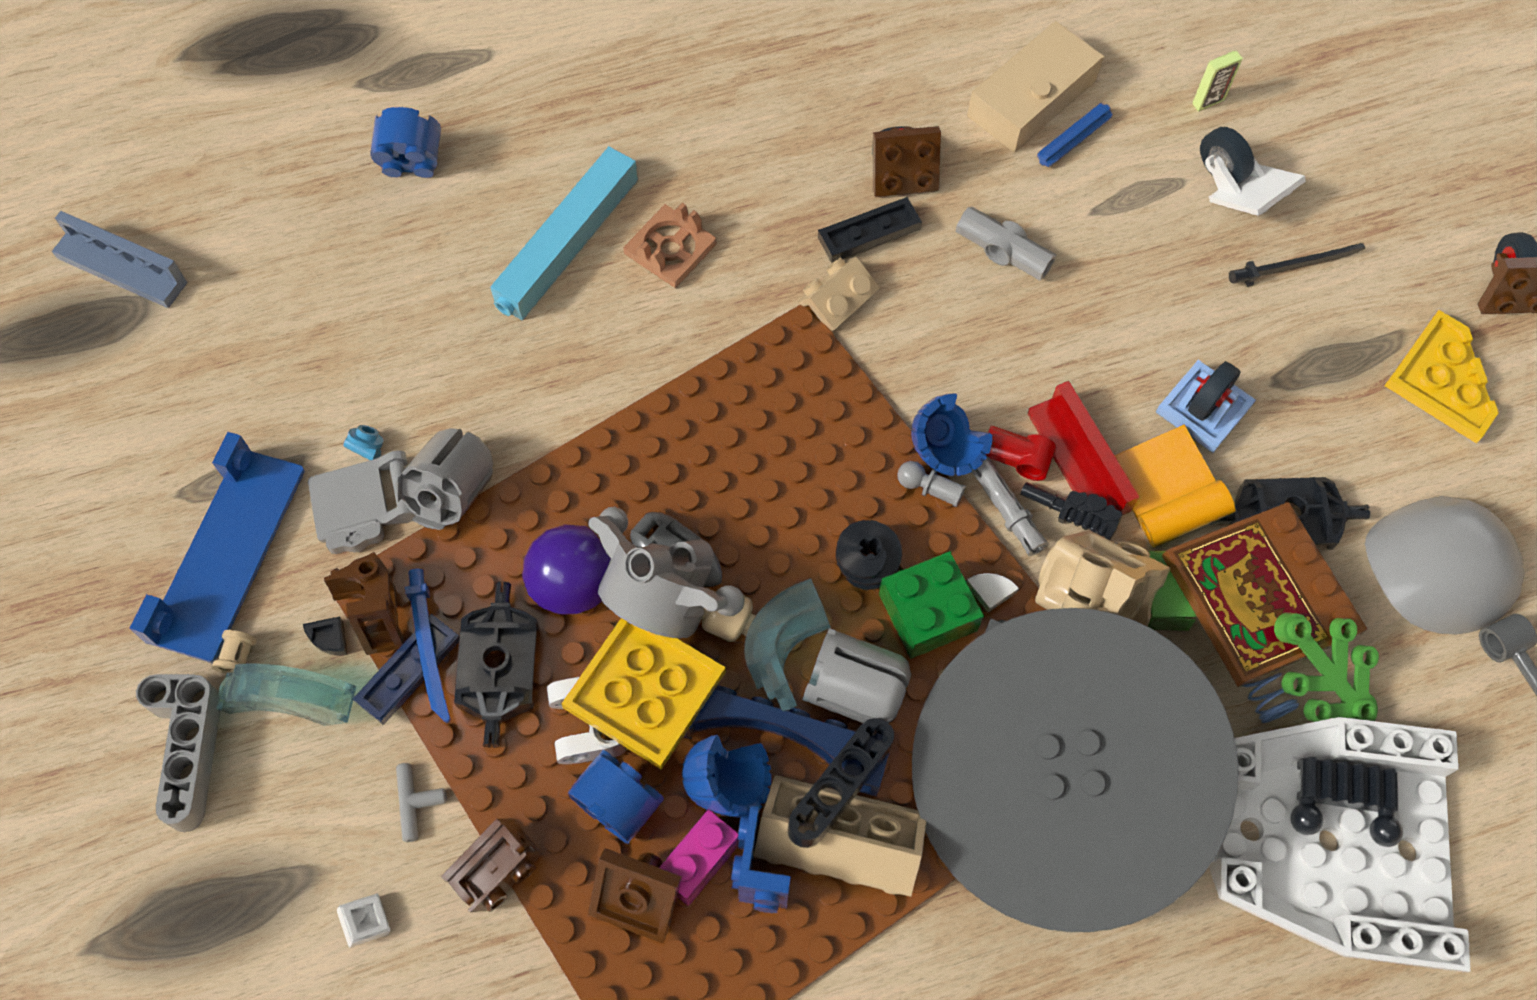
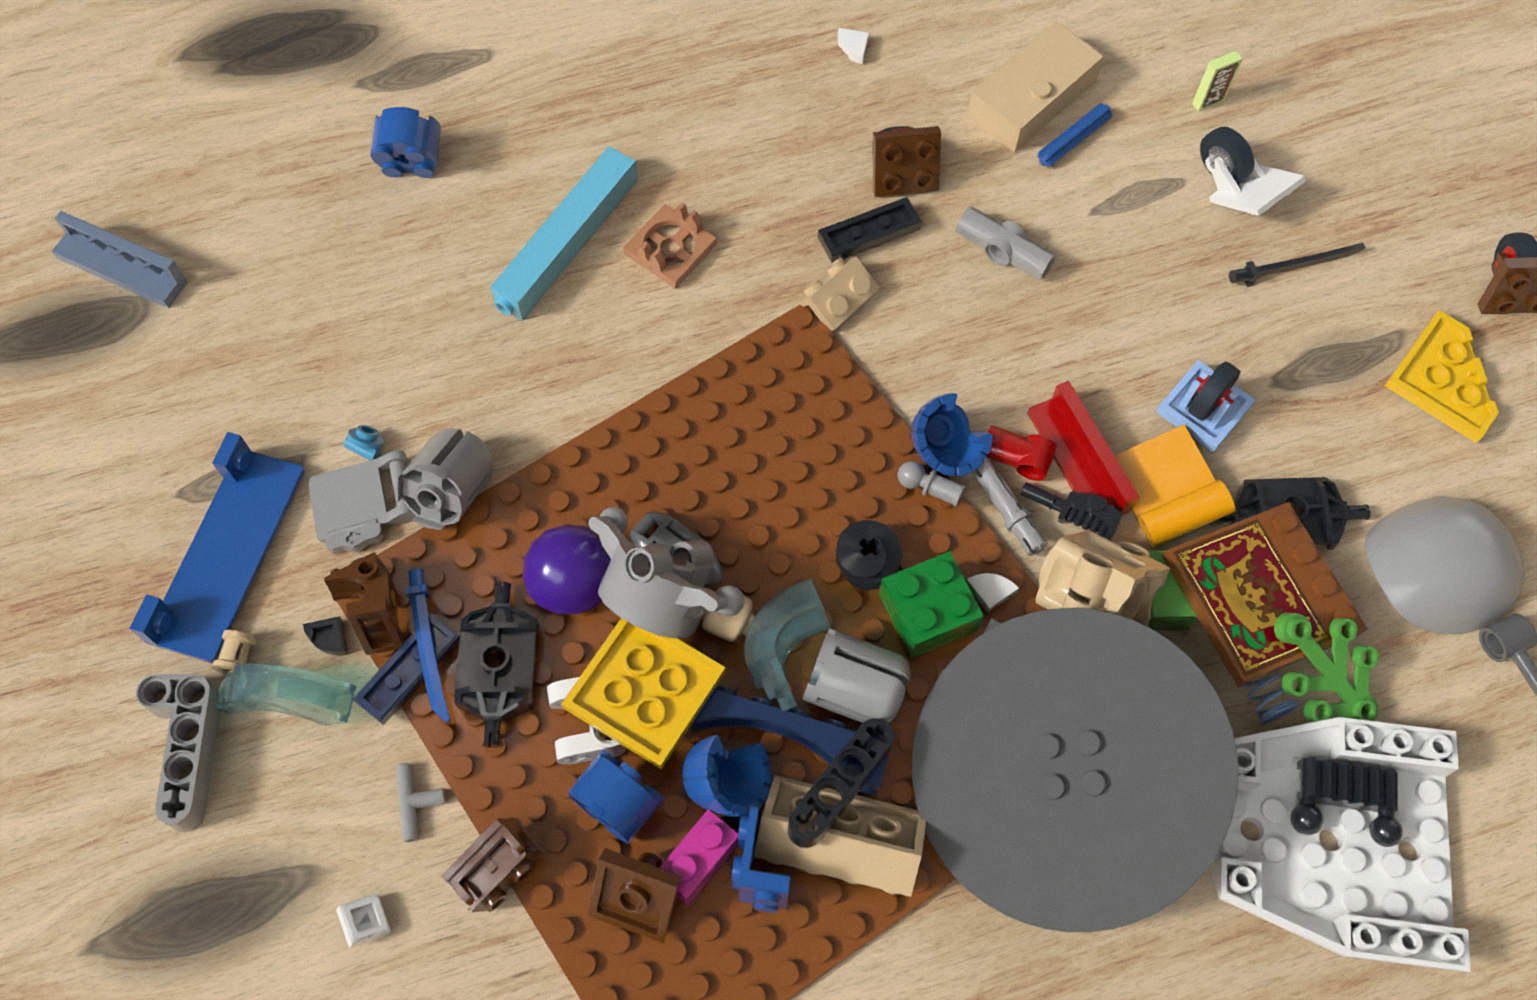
none -> white tile [837,28,869,64]

